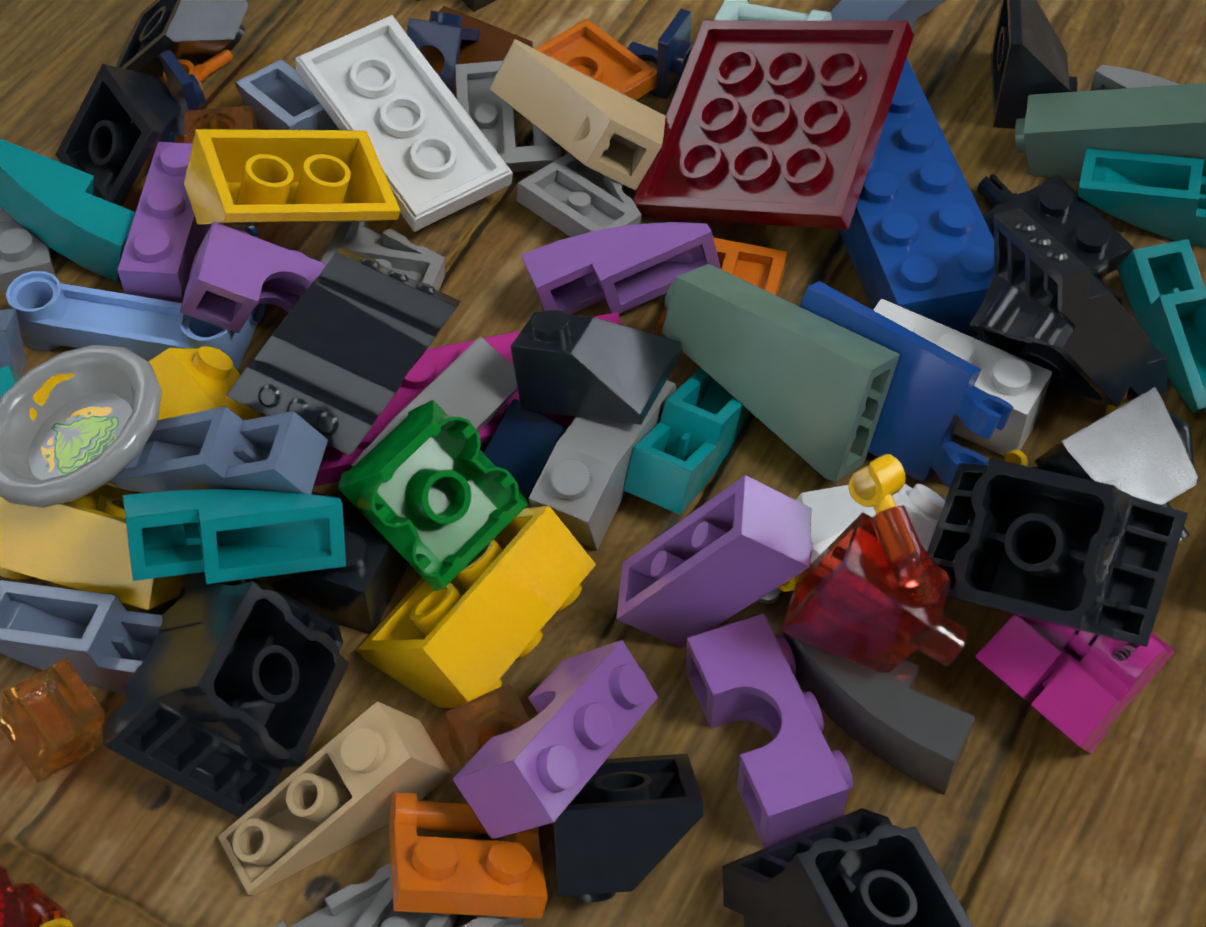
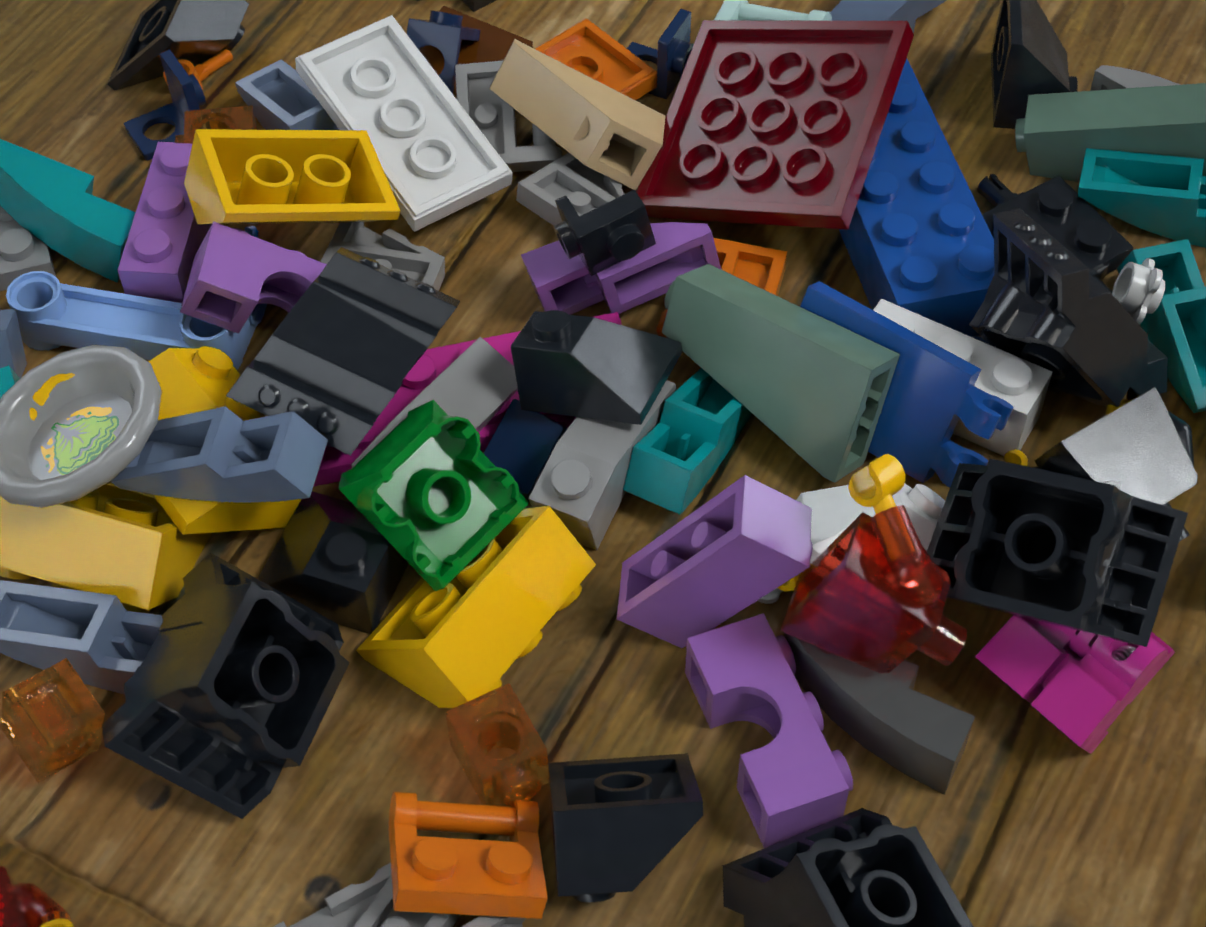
black slope [55,64,182,207] -> none
teal slope [123,489,346,584] -> none
tan slope [218,701,452,896] -> none
medium lavender arch [452,640,658,839] -> none
none -> black bracket [553,189,656,276]
none -> white plate [1112,258,1165,325]

